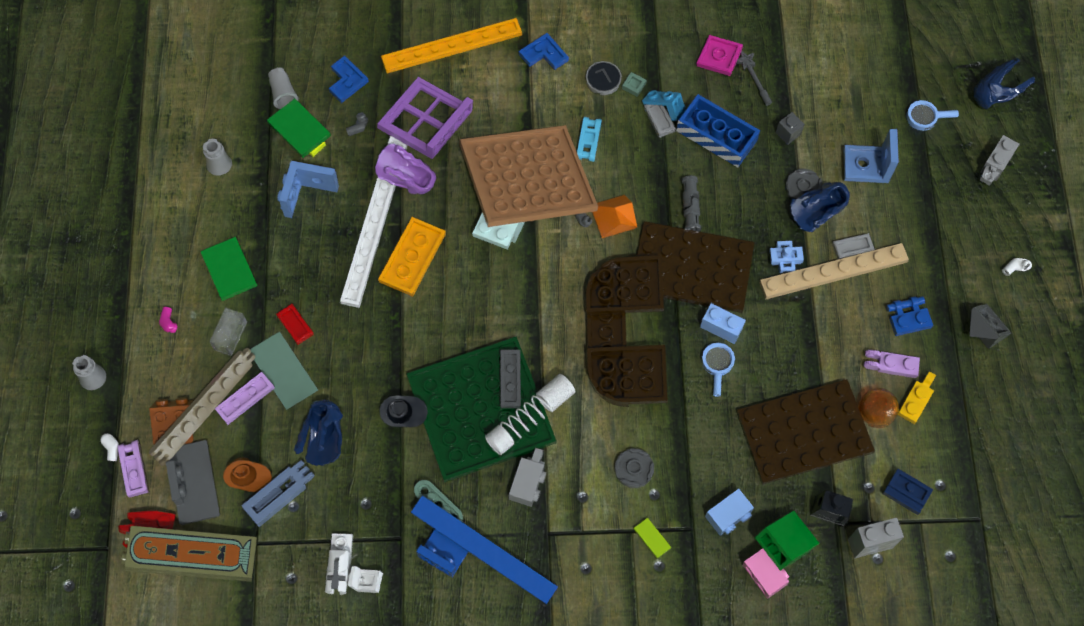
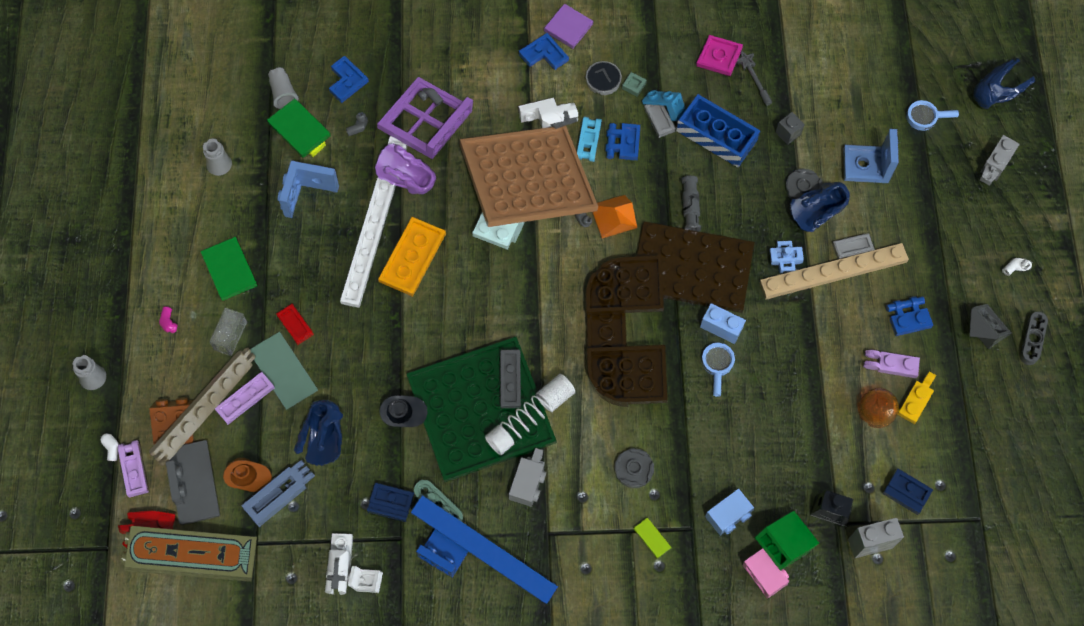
light orange tile [381,18,522,74] -> none
dark brown plate [736,379,875,485] -> none
none -> dark blue plate [367,483,414,522]
none -> dark grey arm [418,88,444,106]
none -> white plate [519,98,578,129]
none -> medium lavender tile [544,4,593,49]
none -> blue plate [605,123,640,160]
none -> dark grey beam [1020,312,1048,365]

